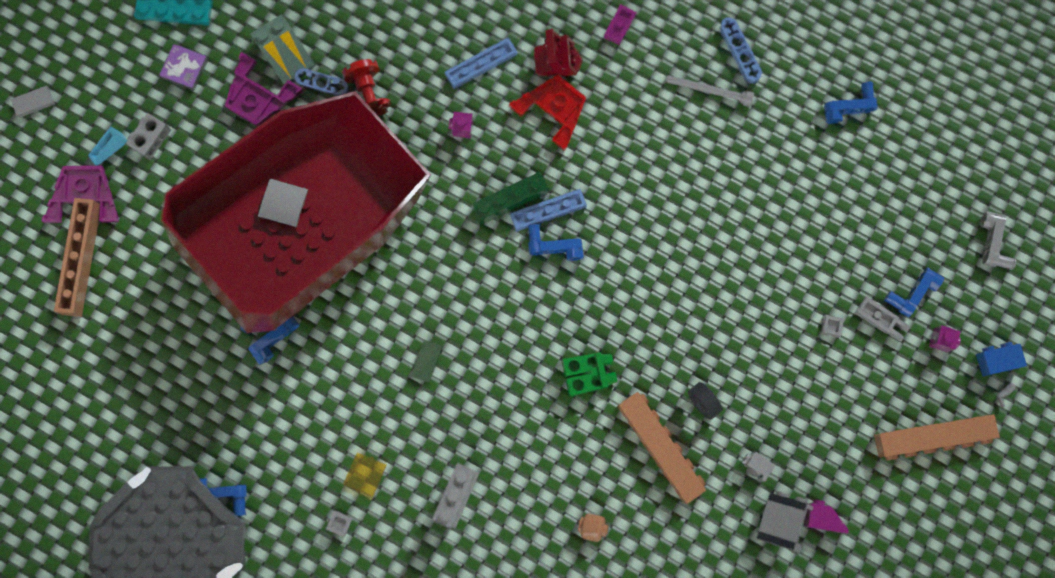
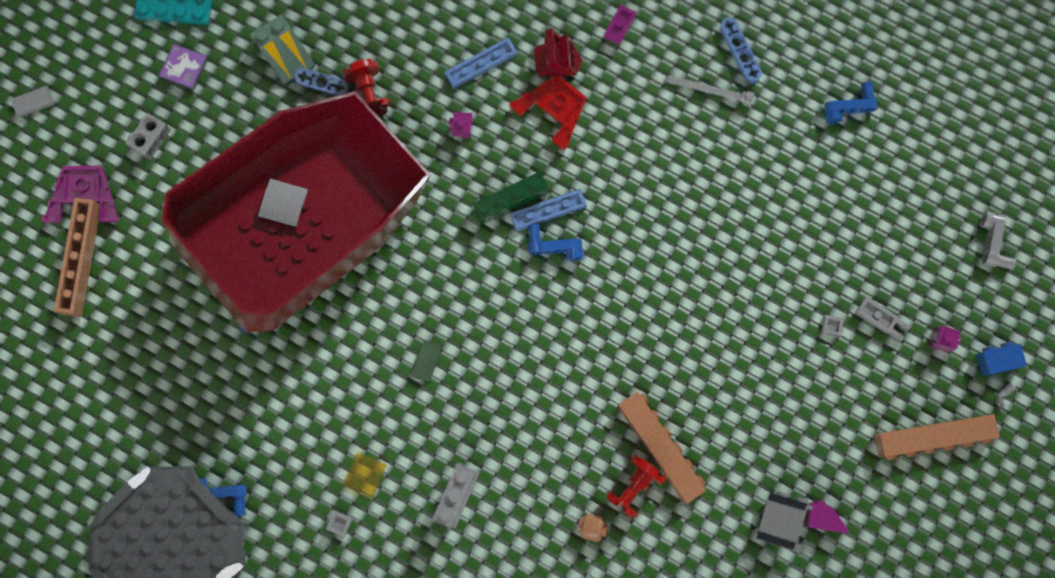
medium azure slope [88,127,127,166] -> none
magenta wing [225,52,303,127] -> none
blue beam [248,316,300,365] -> none
green hips [561,352,618,398] -> none
black tyre [687,382,723,420] -> none
light grey brick [742,452,776,482] -> none
blue beam [884,268,944,318] -> none
none -> red piece [606,455,666,519]

